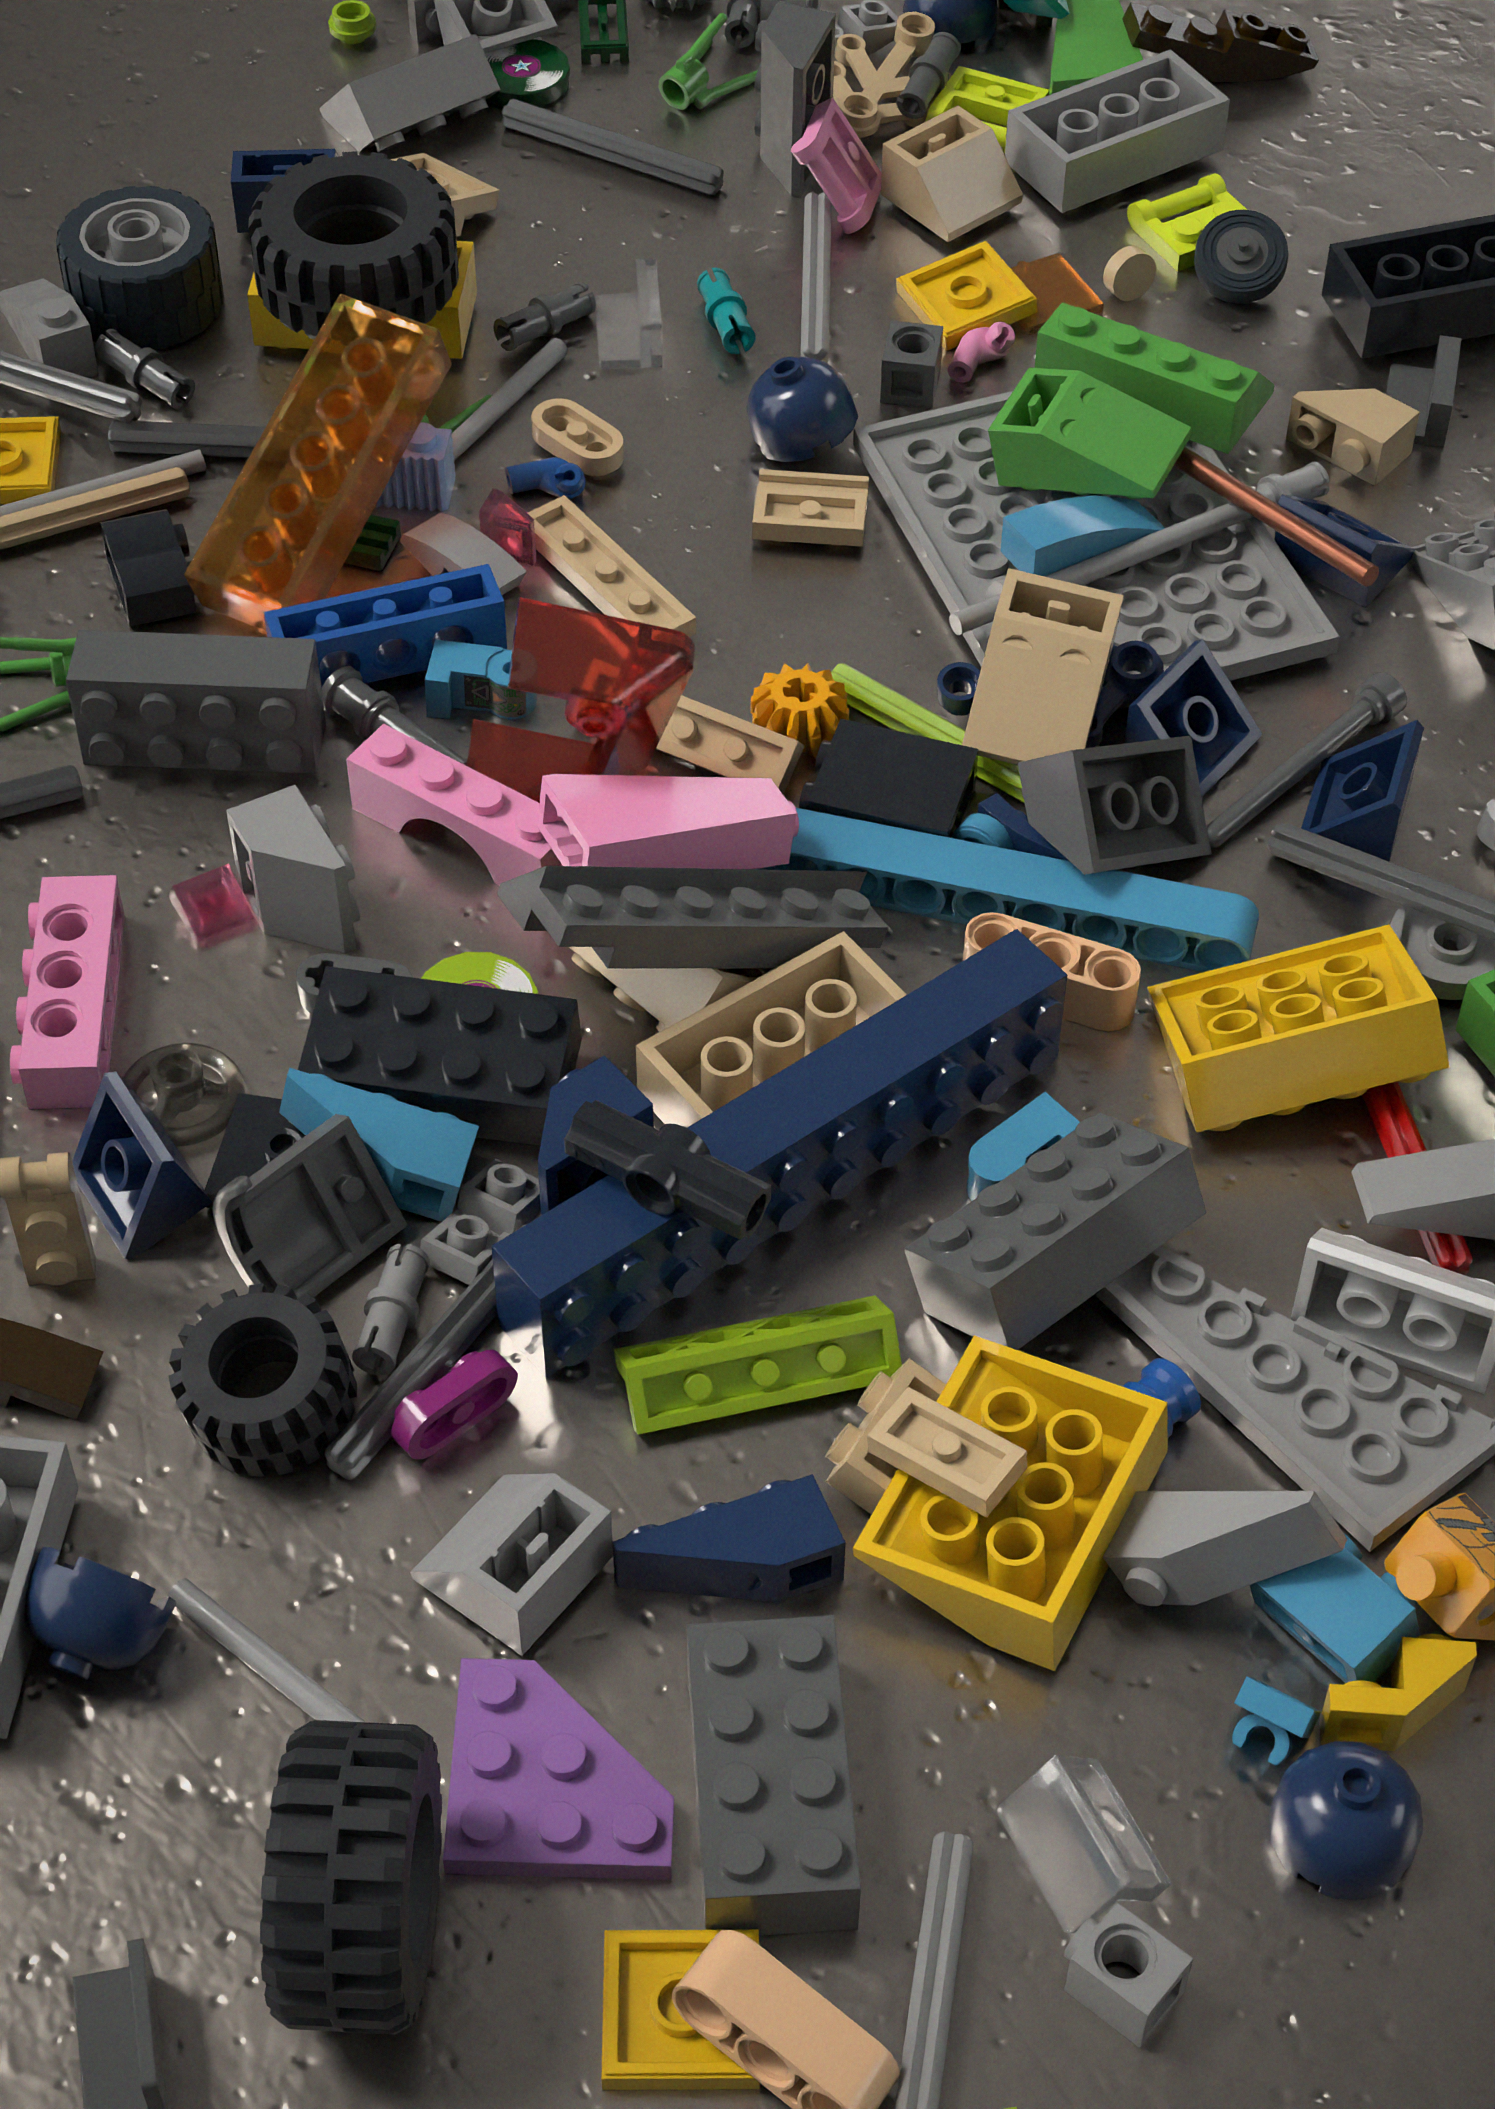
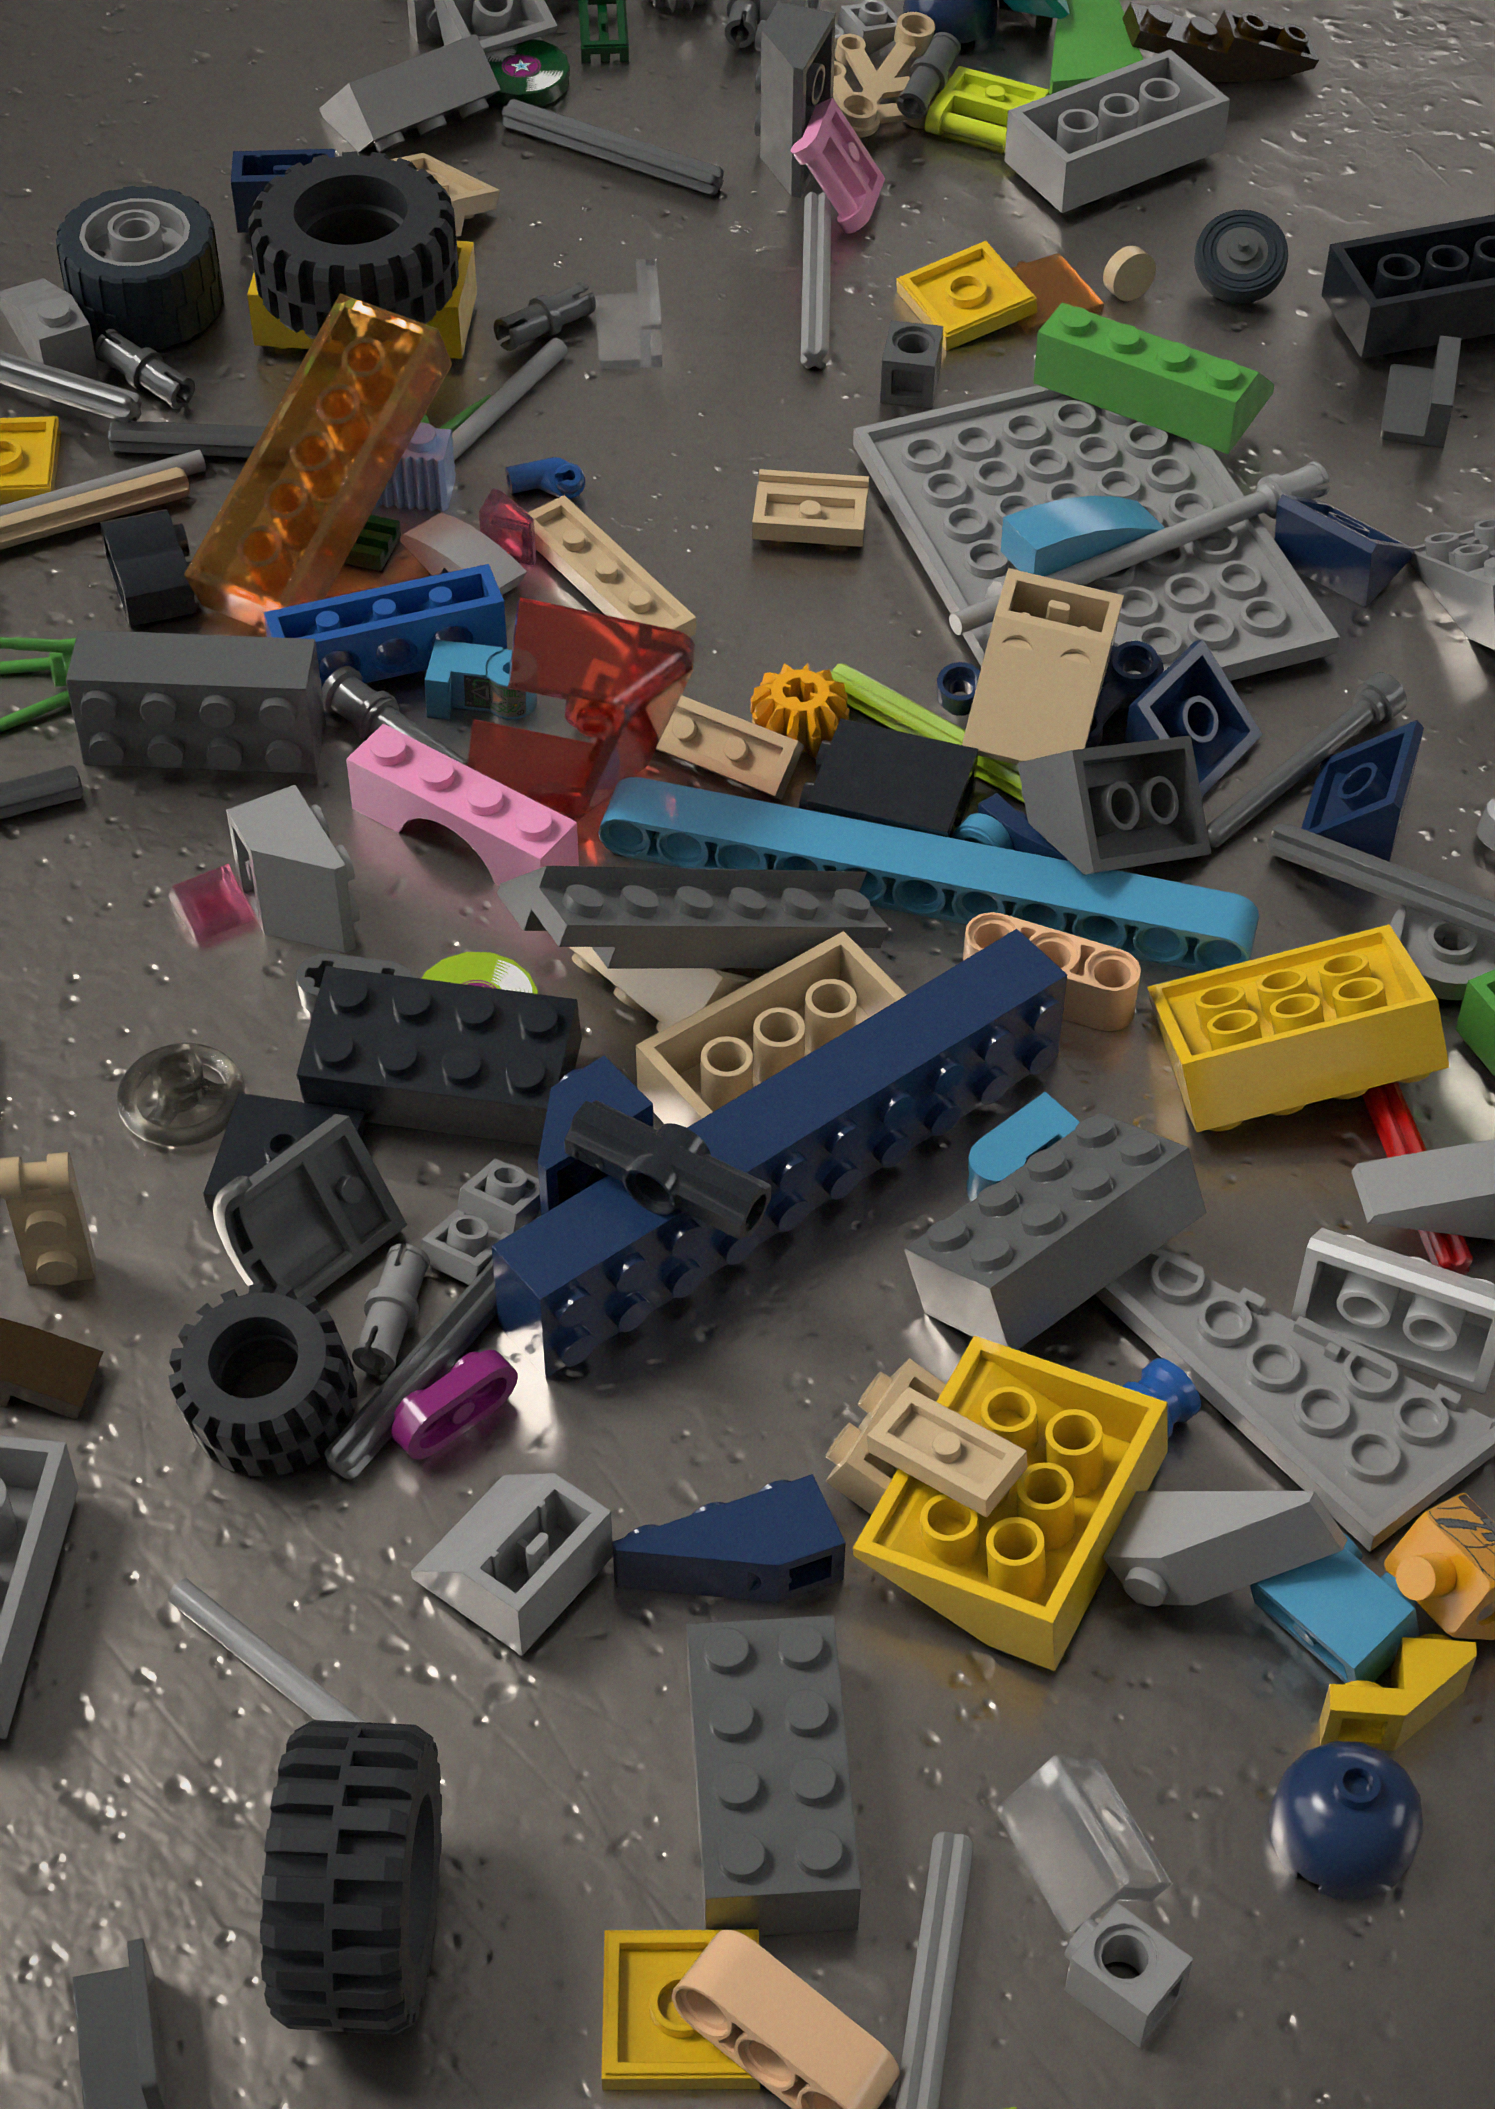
bright pink brick [10,875,125,1109] -> none
dark blue cylinder [25,1547,176,1680] -> none
dark blue slope [72,1072,212,1259] -> none
dark azure slope [279,1068,479,1222] -> none
lime plate [328,0,377,44] -> none
medium lavender plate [443,1658,675,1880] -> none
tan plate [531,398,624,477] -> none
bright pink slope [537,774,799,869] -> none
lime fence [614,1295,902,1435] -> none
bright green plant [659,13,758,110] -> none
teal pin [697,267,756,355] -> none
dark blue cylinder [746,357,858,462] -> none
tan slope [881,106,1023,242] -> none
bright pink arm [947,322,1015,383] -> none
bright green slope [988,367,1192,499] -> none
neon yellow plate [1127,173,1247,272] -> none
copper piece [1174,447,1379,587] -> none
dark azure tile [1232,1676,1321,1766] -> none
tan slope [1286,388,1420,486] -> none

